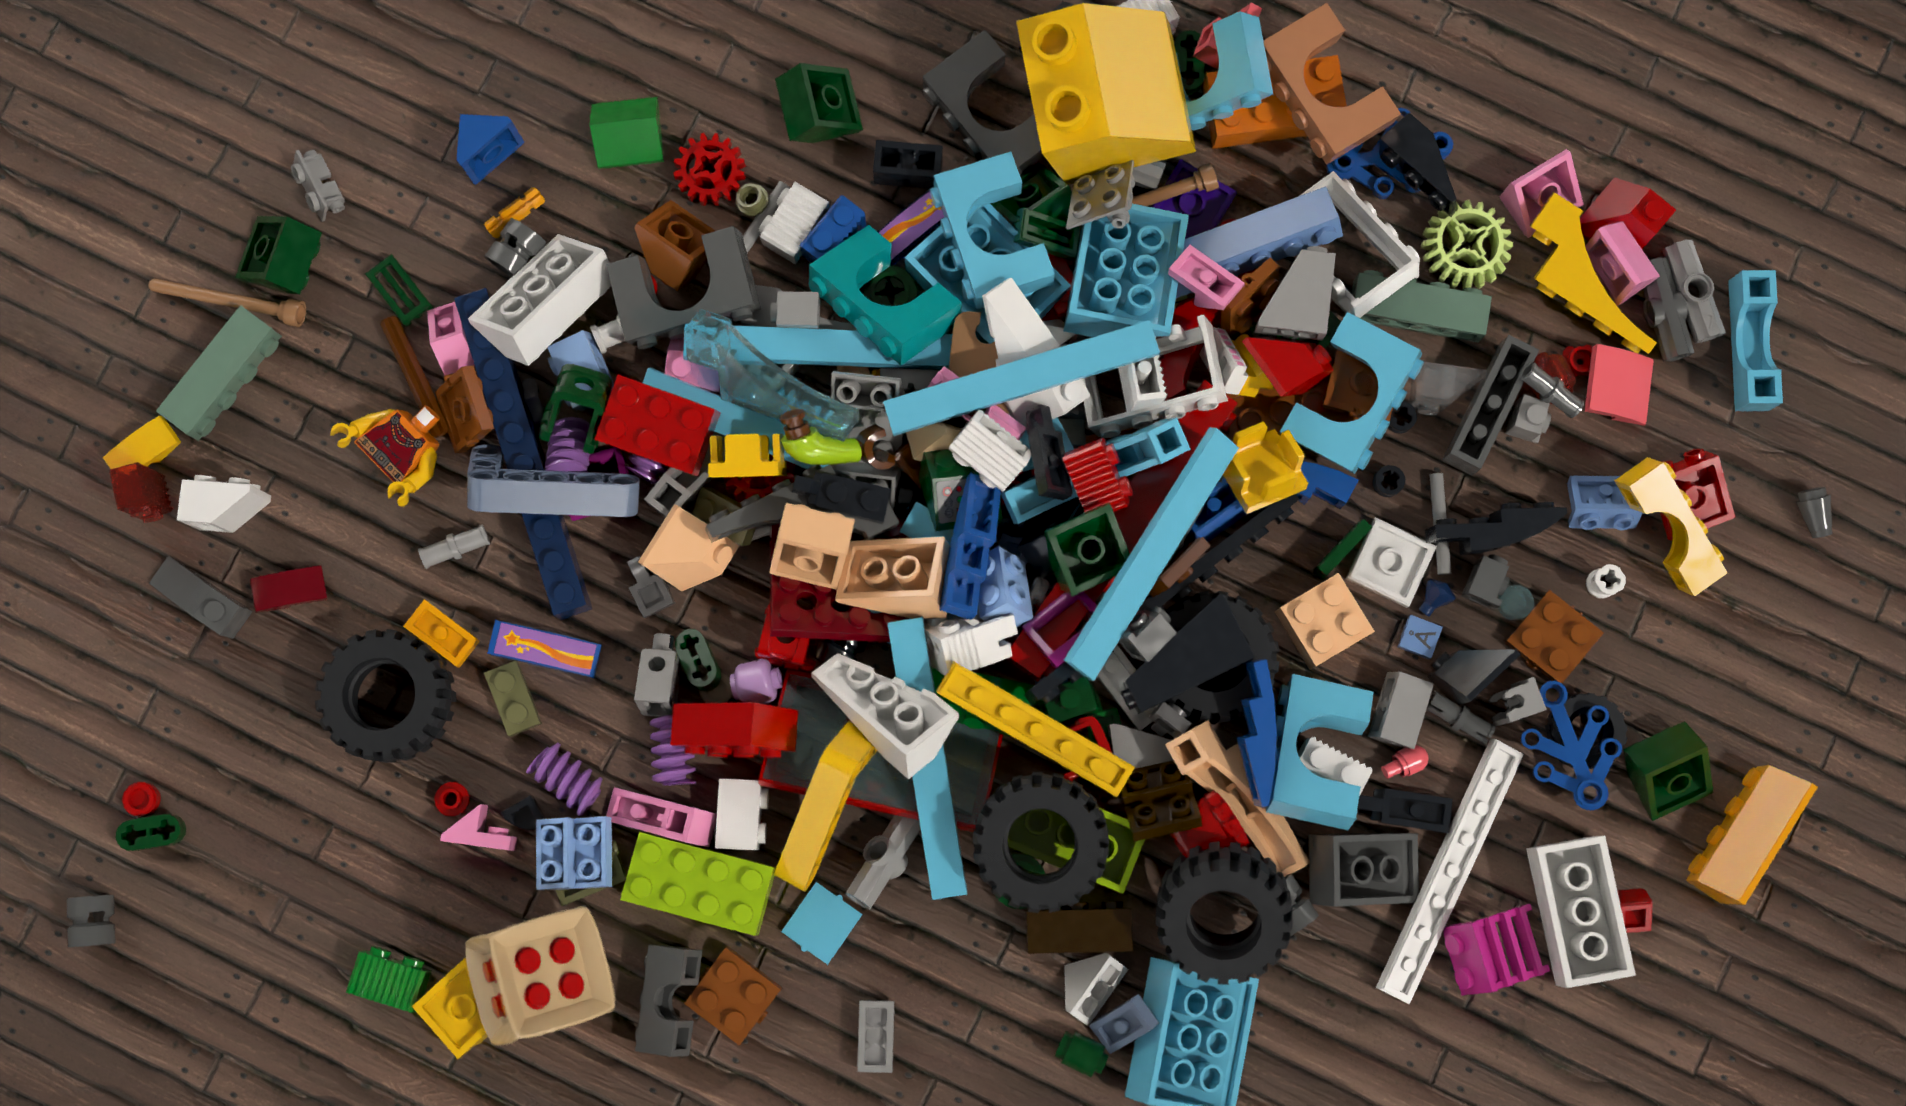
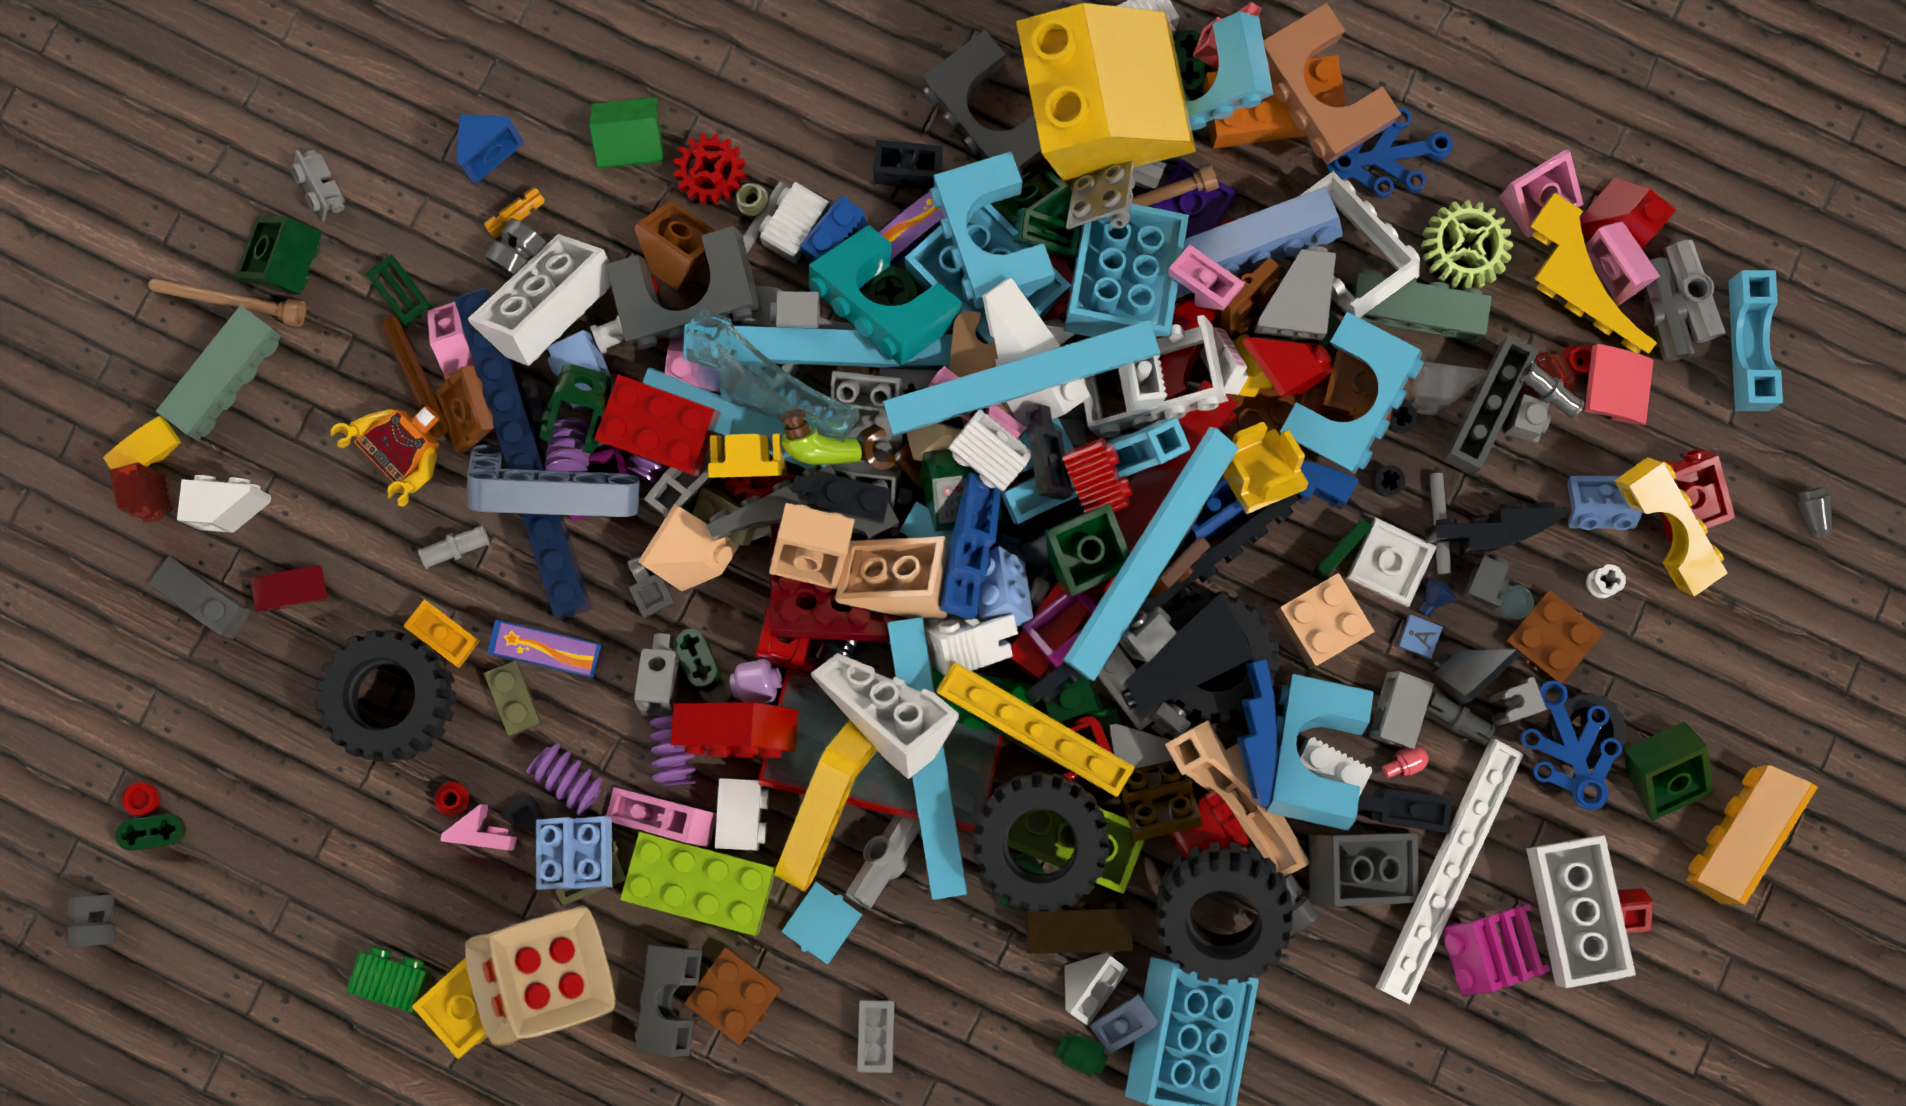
dark green slope [775,63,863,143] -> none
black slope [1379,112,1457,217] -> none

